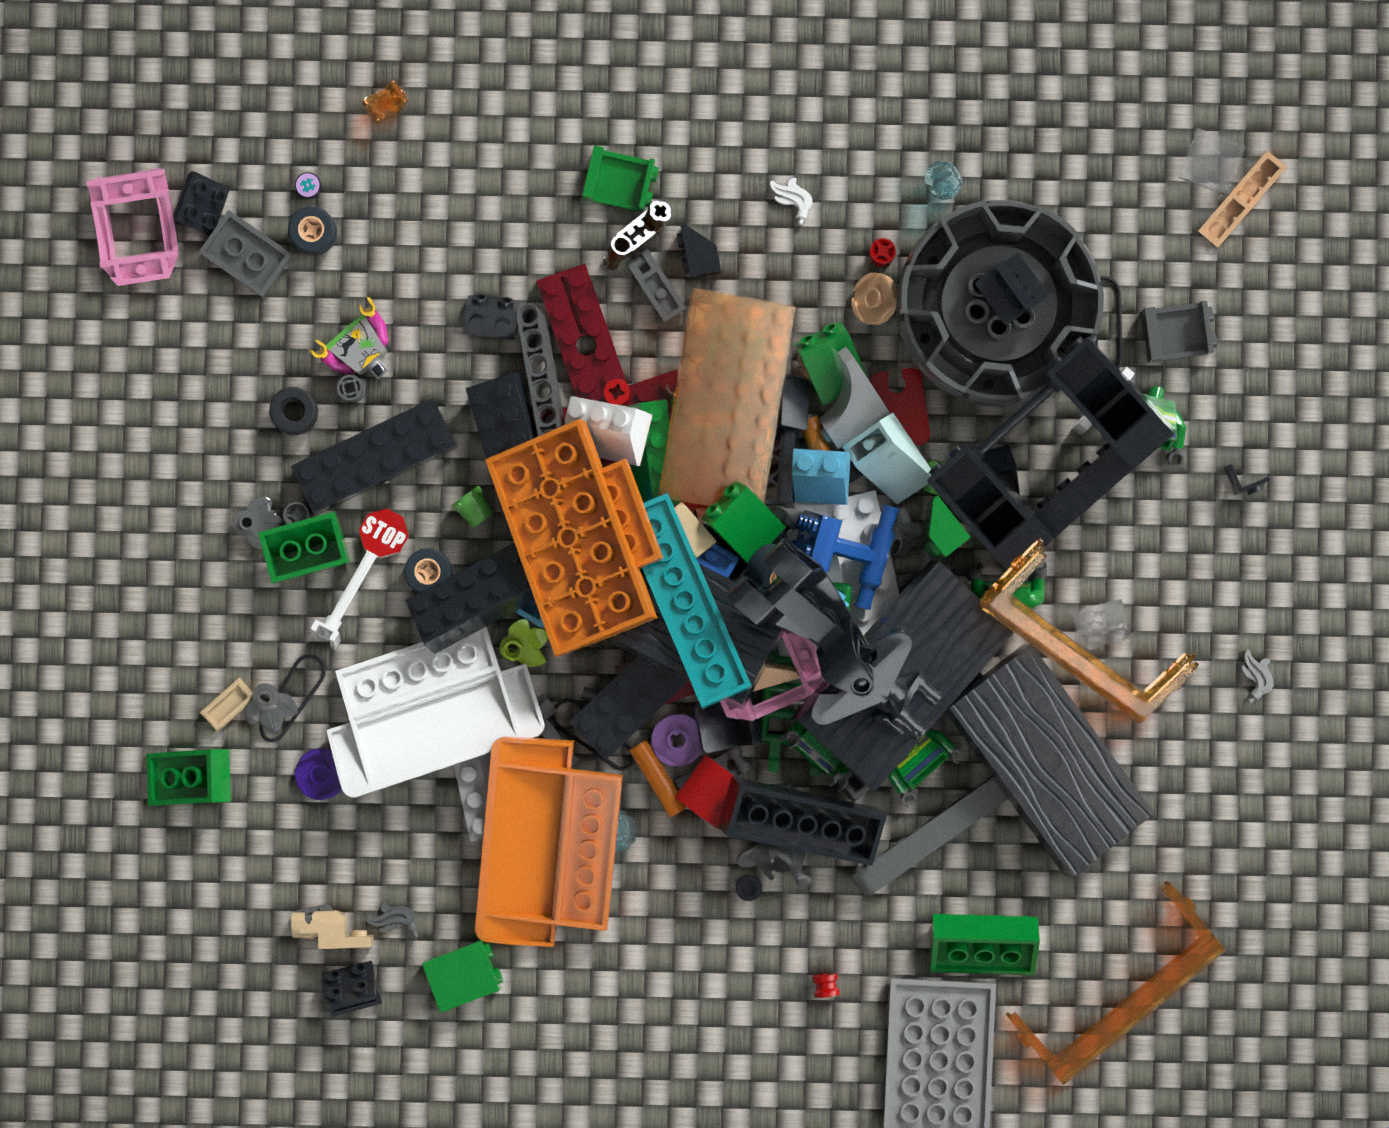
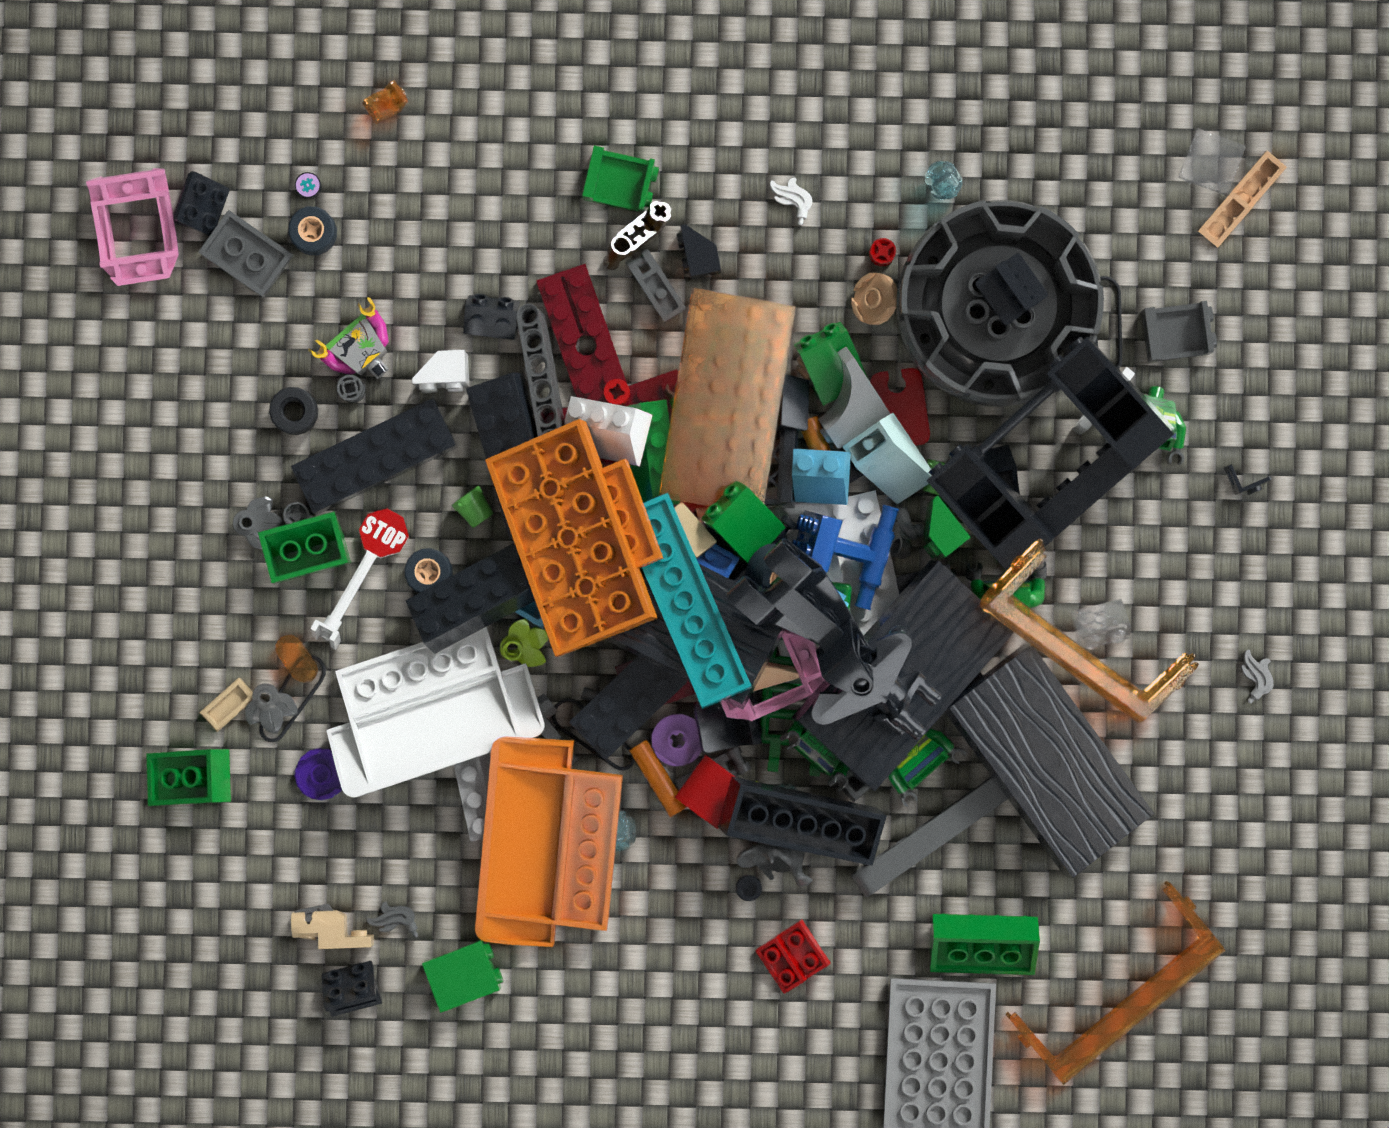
red wheel [812,973,840,998] -> none
none -> clear orange tile [275,635,318,683]
none -> white slope [412,350,469,393]
none -> red slope [755,919,831,994]

